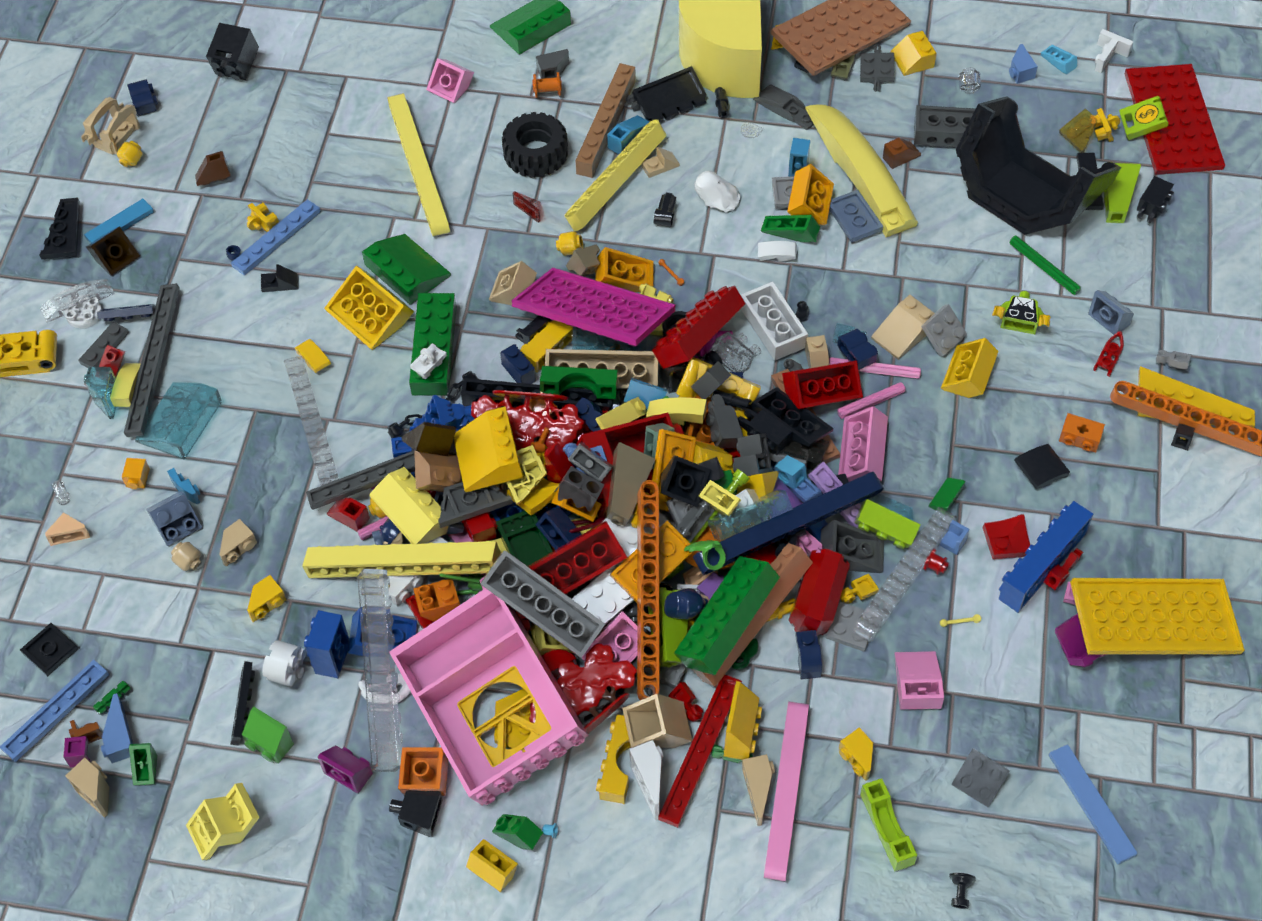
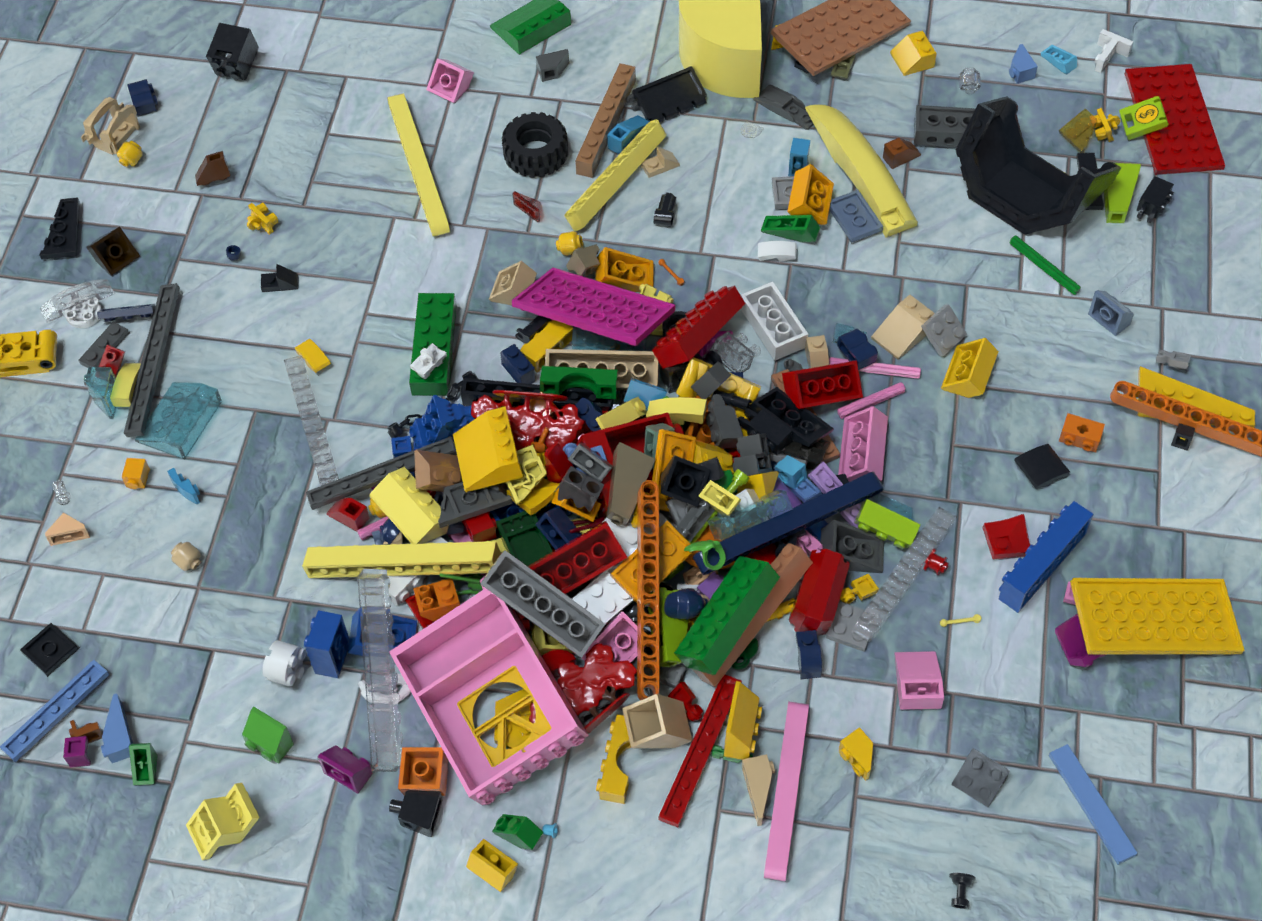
tan slope [65,758,109,818] -> none
dark azure tile [84,198,154,244] -> none
green axle [93,681,131,715] -> none
sand blue slope [146,491,202,546] -> none
tan slope [219,519,257,566] -> none
black plate [230,661,255,746] -> none
medium blue plate [231,199,321,276] -> none
yellow slope [247,575,286,622] -> none
yellow slope [324,266,414,350] -> none
green slope [362,234,451,305] -> none
dark brown slope [401,422,456,456] -> none
orange hose [532,72,562,98] -> none
white slope [629,740,664,821] -> none
white piece [694,171,740,213] -> none
black pin [715,87,729,118] -> none
black arm [795,301,809,321] -> none
dark grey plate [860,45,894,91] -> none
lime arch [860,778,917,872] -> none
green slope [928,477,966,516] -> none
medium blue panel [940,520,970,555] -> none
torso [992,291,1051,335] -> none
red piece [1043,548,1084,590] -> none
red piece [1093,331,1124,376] -> none

